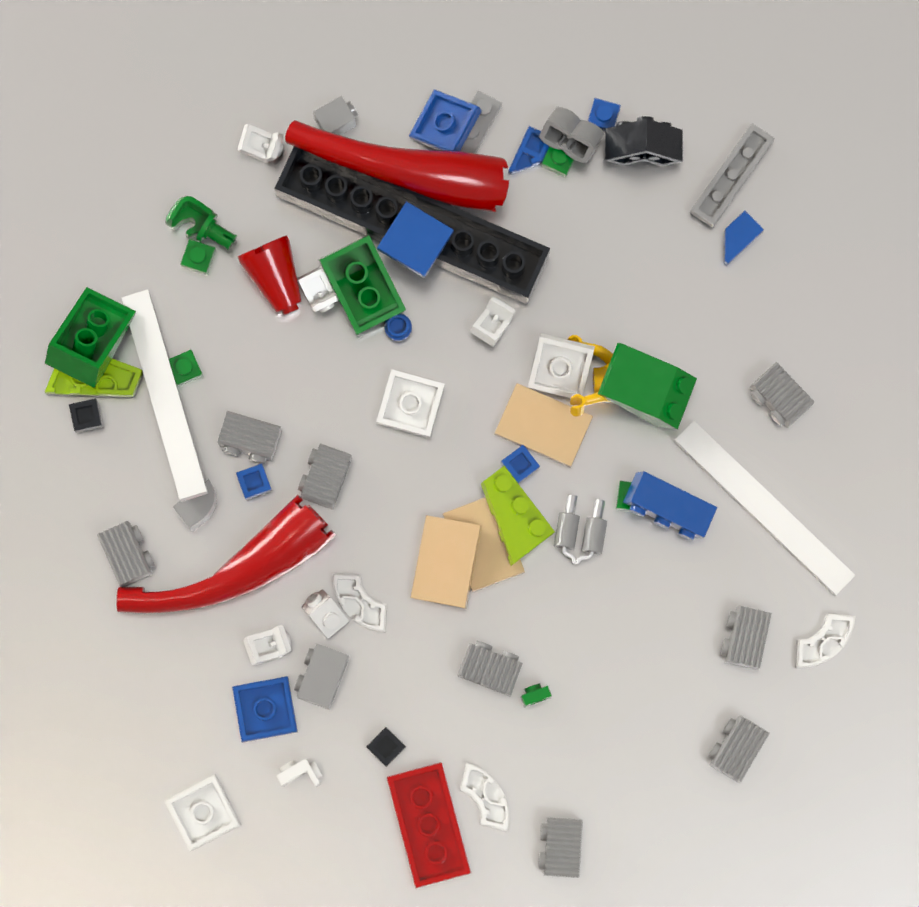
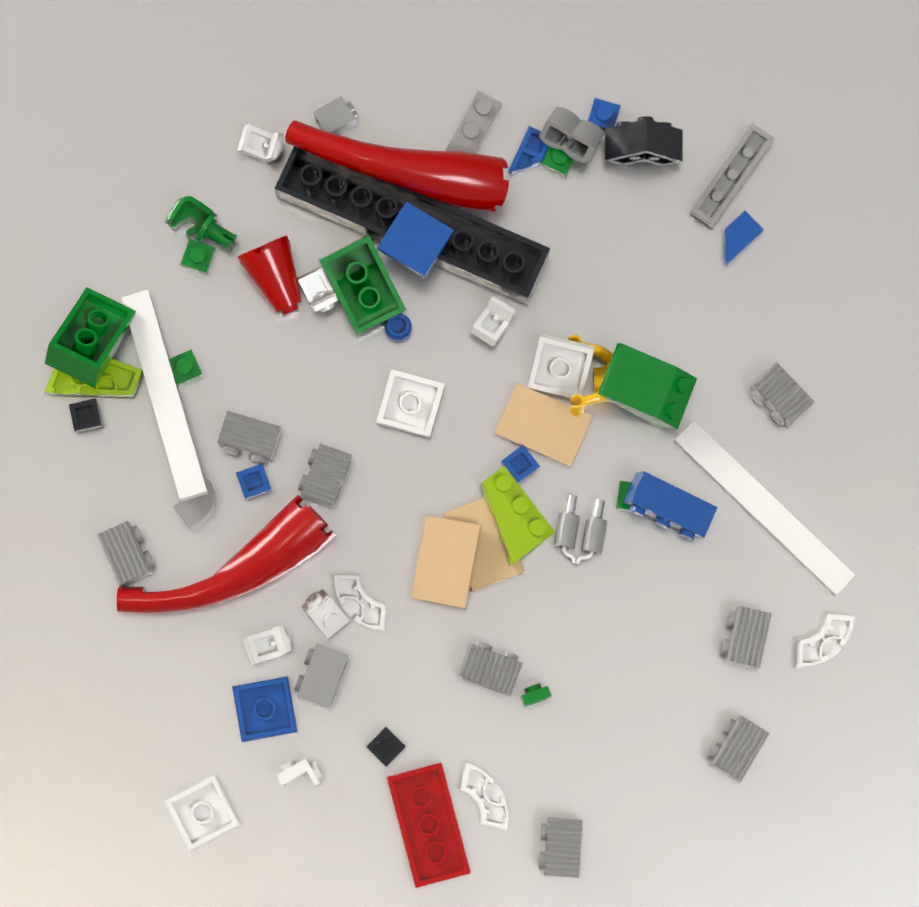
blue tile [409,89,482,151] -> none

